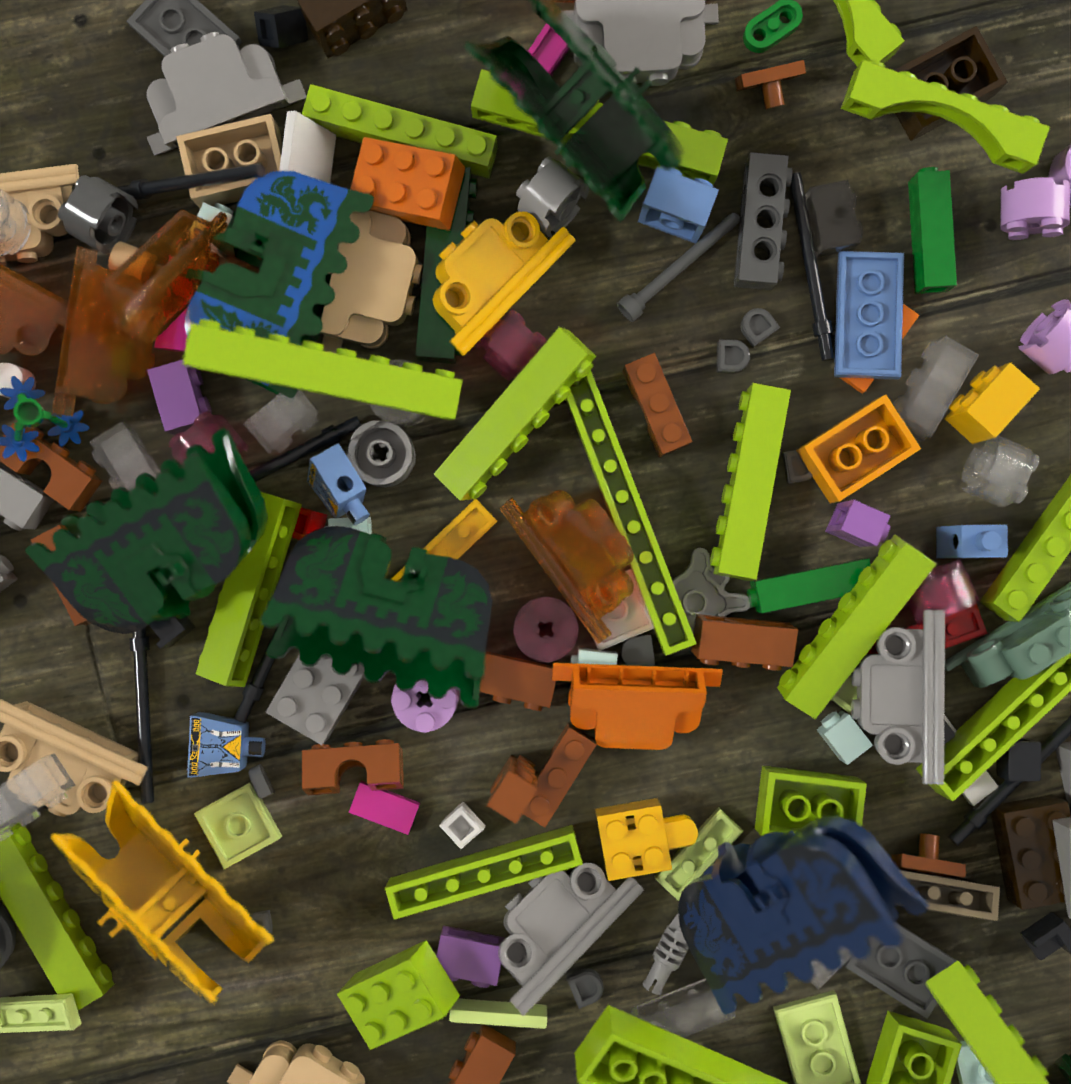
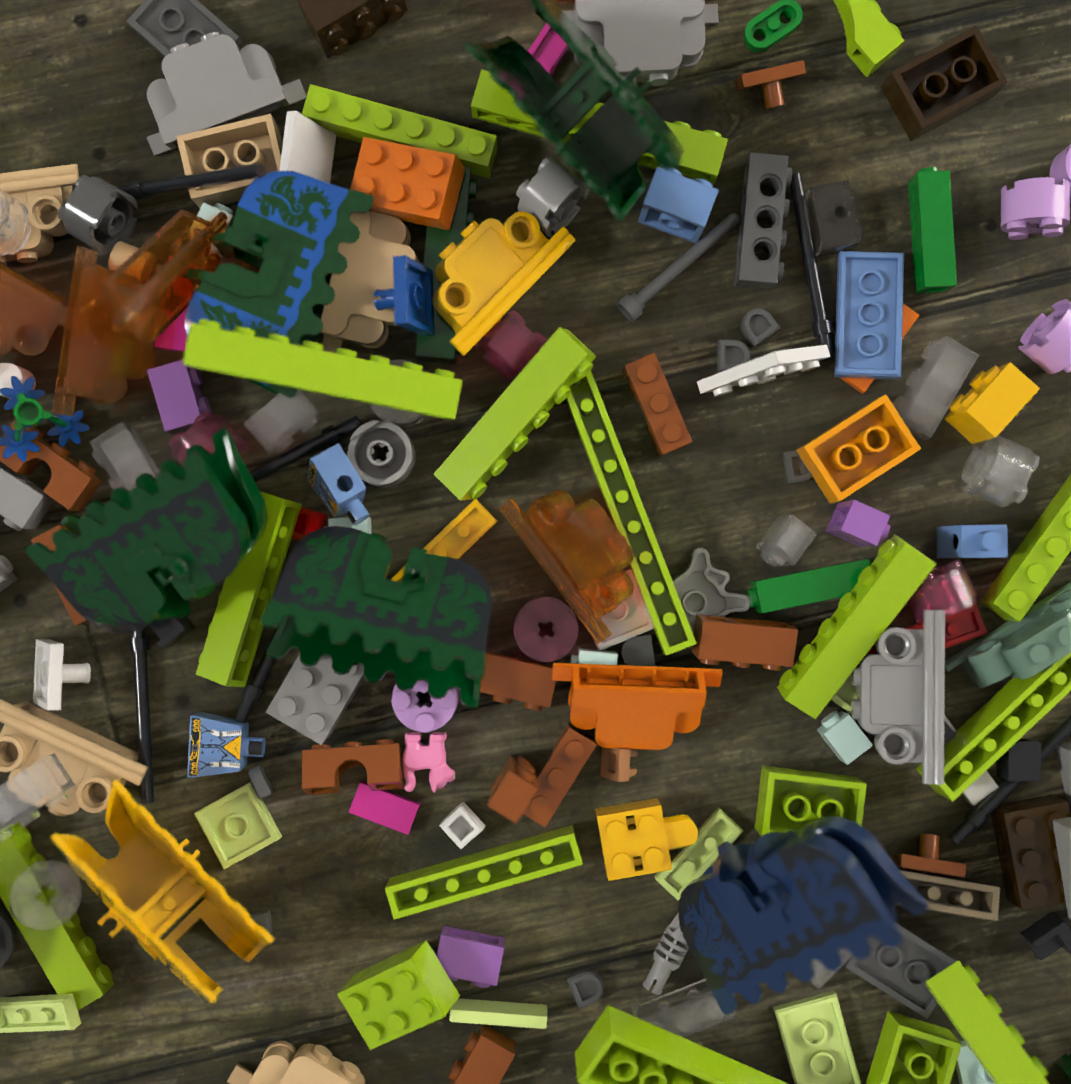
black panel [254,5,308,48] -> none
light grey brick [498,863,644,1016] -> none
lime brick [710,383,791,581] -> none
lime arch [841,60,1050,174] -> none
none -> clear brick [8,860,82,930]
none -> white tile [33,639,91,710]
none -> blue tile [373,255,434,335]
none -> bright pink animal [402,732,455,793]
none -> medium nougat tile [600,747,638,782]
none -> white plate [697,345,830,397]
none -> clear brick [756,514,818,567]

